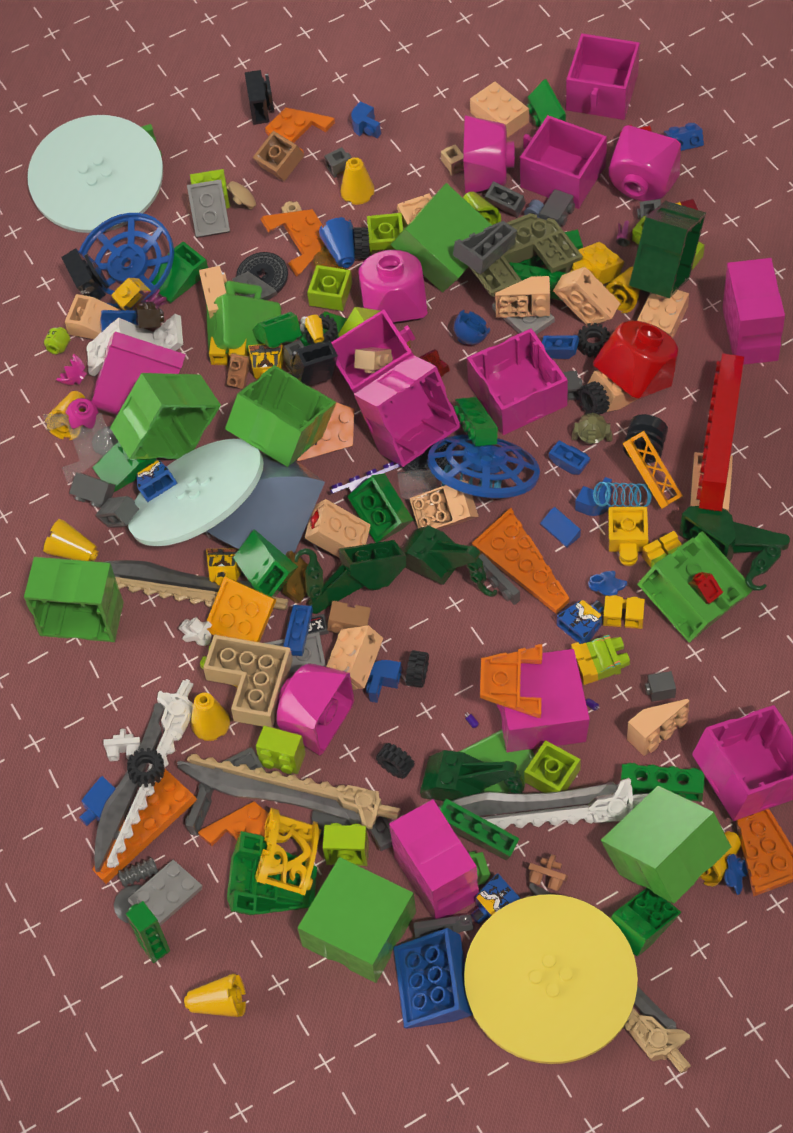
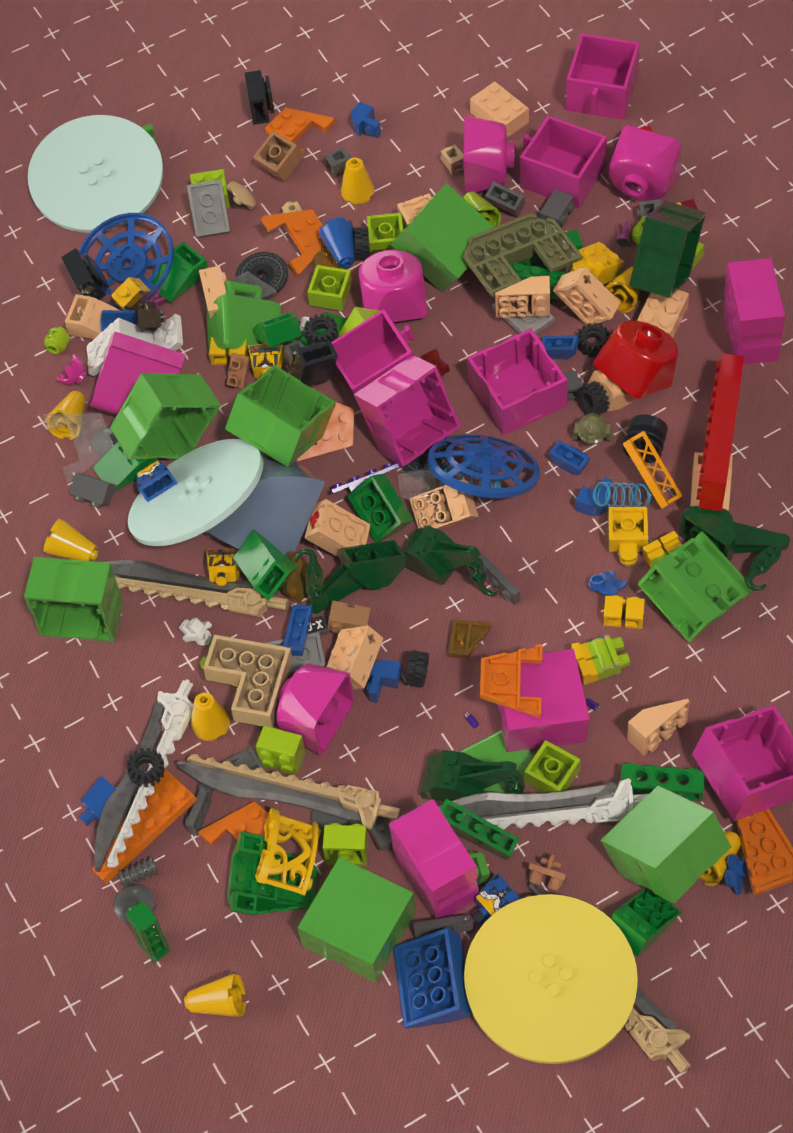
dark pink piece [65,398,99,429] -> none
dark grey brick [96,496,139,527] -> none
white hips [104,729,141,761] -> none
light grey plate [128,860,202,926] -> none
light orange plate [207,577,277,642] -> none
yellow cone [305,315,324,343] -> none
tan brick [354,347,393,373] -> none
black tyre [376,743,415,779] -> none
dark grey wedge [453,221,517,274] -> none
blue cylinder [453,310,490,345] -> none
green brick [453,397,498,446] -> none
orange wing [472,508,570,614] -> none
sand blue wheel [524,199,544,218] -> none
green slope [526,79,566,128] -> none
blue slope [540,507,581,548] -> none
blue torso [557,600,604,644] -> none
dark grey brick [645,671,676,702] -> none
blue bracket [664,123,704,151] -> none
red bracket [688,572,723,604] -> none
none -> pearl gold wing [448,619,491,659]

